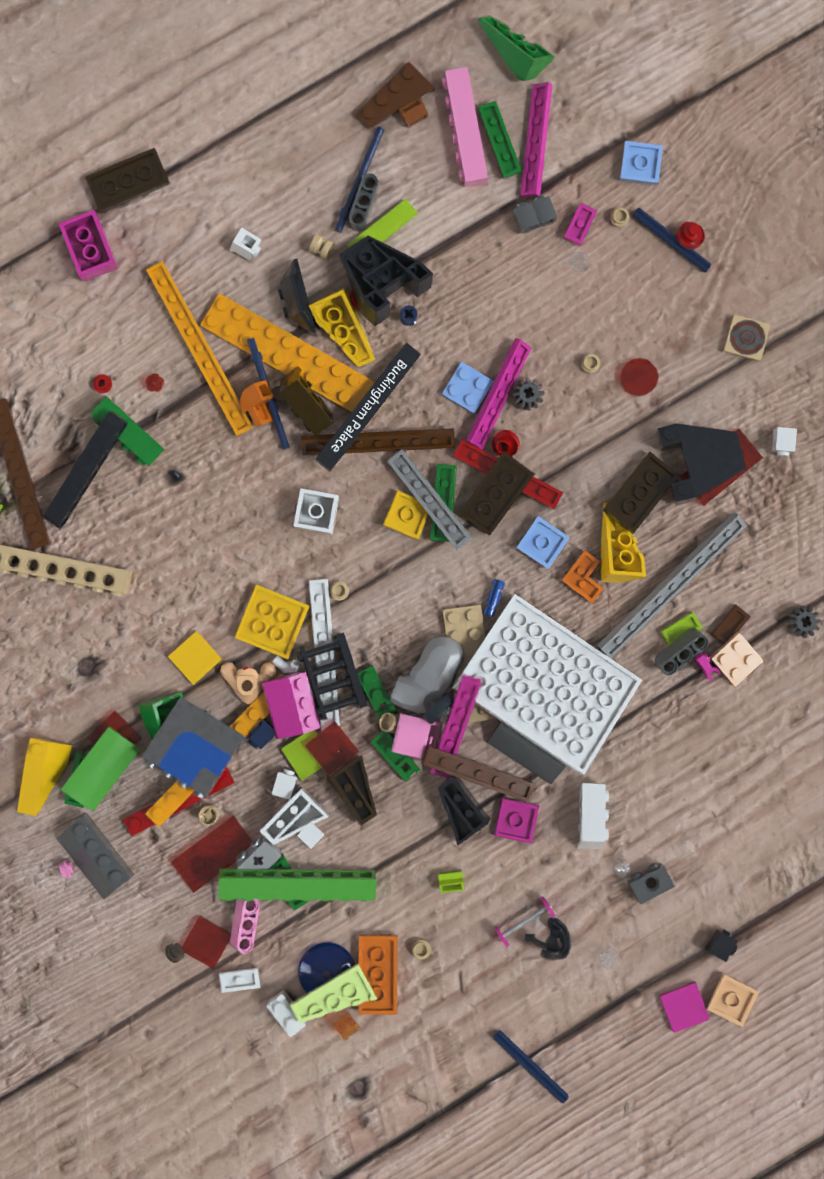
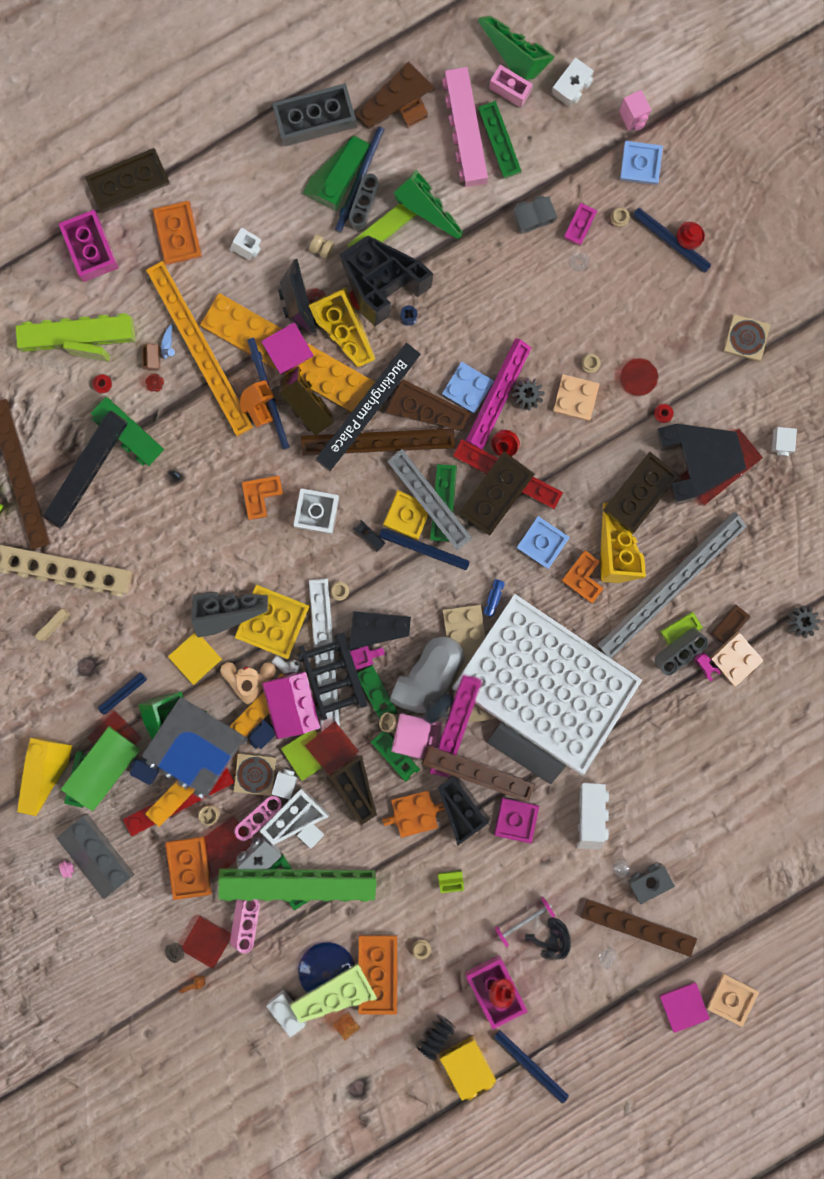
white plate [219,967,260,993] -> none
dark pink plate [520,82,553,198] -> none
black brick [706,929,737,962] -> none
none -> lime brick [16,313,135,352]
none -> tan tile [35,609,71,641]
none -> lime tile [63,341,110,362]
none -> dark blue axle [98,672,147,715]
none -> dark blue window [129,758,161,785]
none -> piece [142,344,160,371]
none -> orange tile [152,201,202,265]
none -> light blue bar [161,324,175,360]
none -> orange tile [165,836,212,900]
none -> clear orange hand [180,976,206,994]
none -> dark grey wedge [191,592,268,638]
none -> tile [234,753,277,796]
none -> bright pink beam [235,796,282,840]
none -> orange plate [242,475,283,520]
none -> dark pink tile [261,322,314,375]
none -> dark grey brick [272,83,357,147]
none -> green wedge [302,135,370,211]
none -> clear red plate [307,288,326,304]
none -> black wedge [349,611,411,650]
none -> dark pink plate [350,646,385,669]
none -> black bar [353,520,386,552]
none -> dark blue axle [379,528,470,570]
none -> orange plate [382,790,445,838]
none -> reddish brown wing [385,379,470,431]
none -> green wedge [394,169,463,239]
none -> black piece [417,1014,456,1060]
none -> yellow brick [440,1035,496,1101]
none -> dark pink brick [465,954,528,1029]
none -> bright pink brick [489,65,533,108]
none -> red plate [489,978,515,1009]
none -> white brick [551,57,594,107]
none -> light nougat plate [553,374,599,421]
none -> reddish brown plate [581,899,697,957]
none -> bright pink brick [619,90,651,131]
none -> red plate [654,404,674,423]

